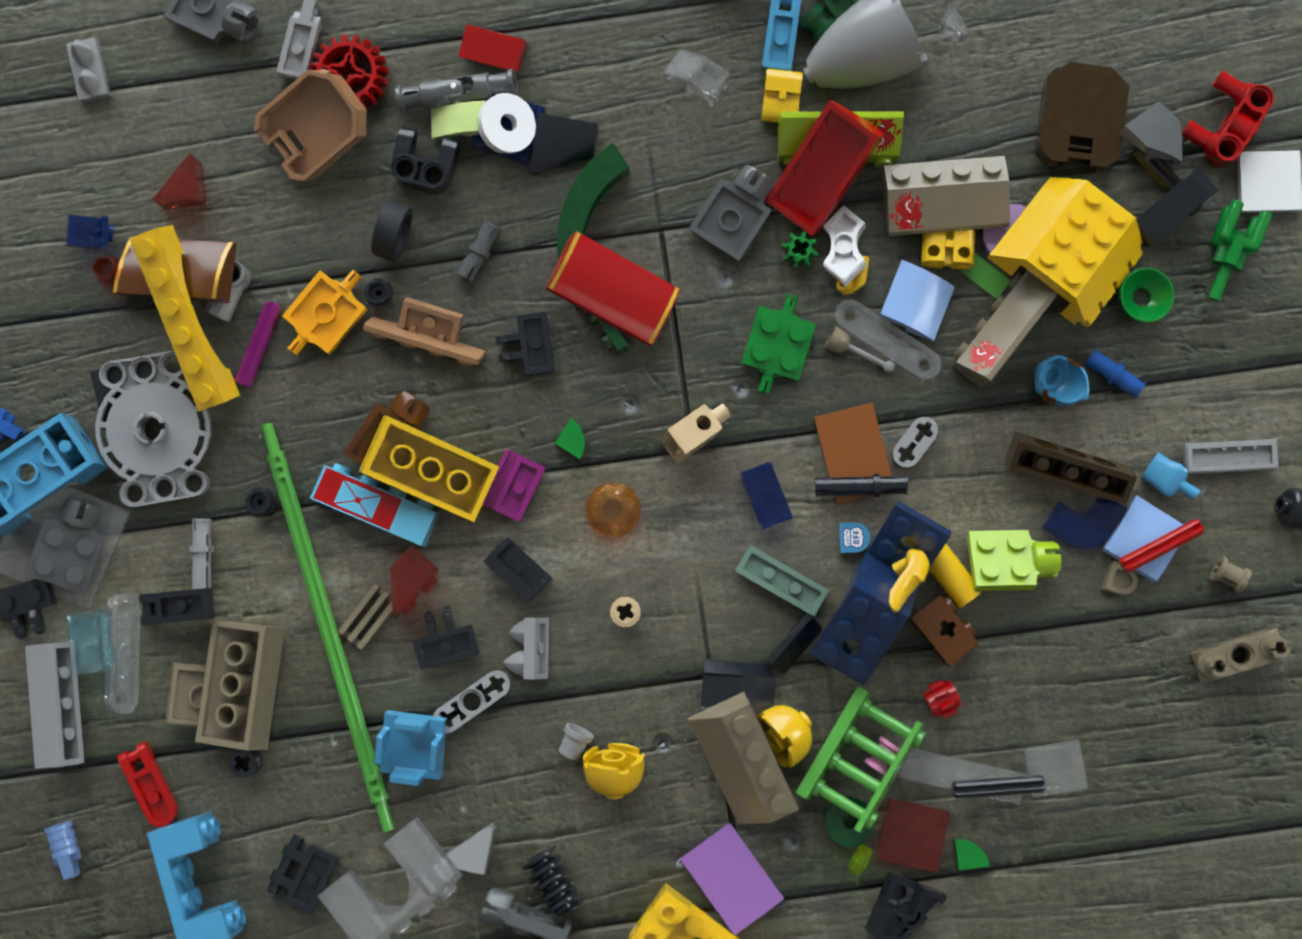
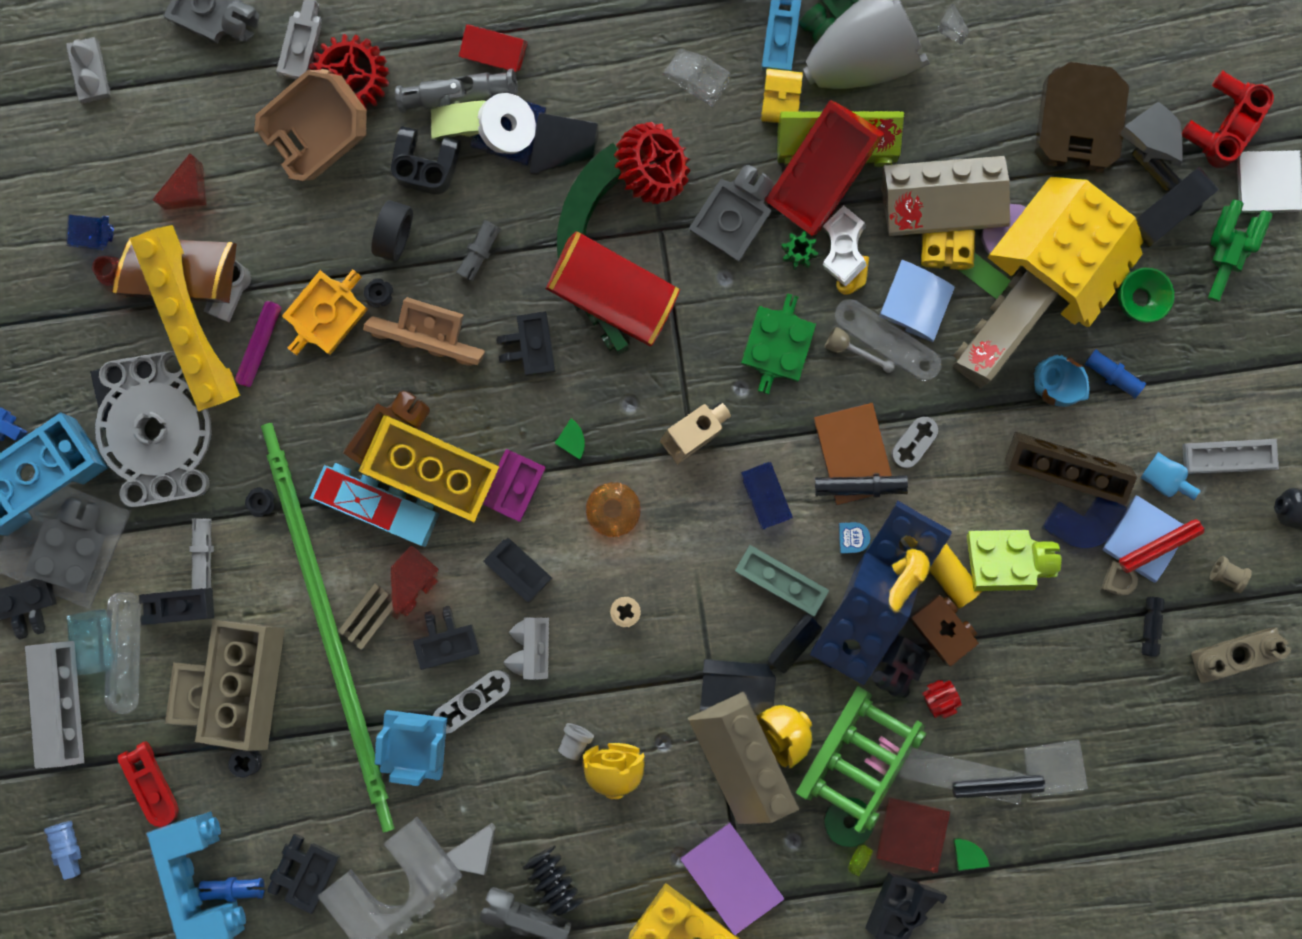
none -> blue pin [199,877,265,902]
none -> red gear [613,122,691,204]
none -> black plate [872,635,931,698]
none -> black axle [1142,597,1165,657]

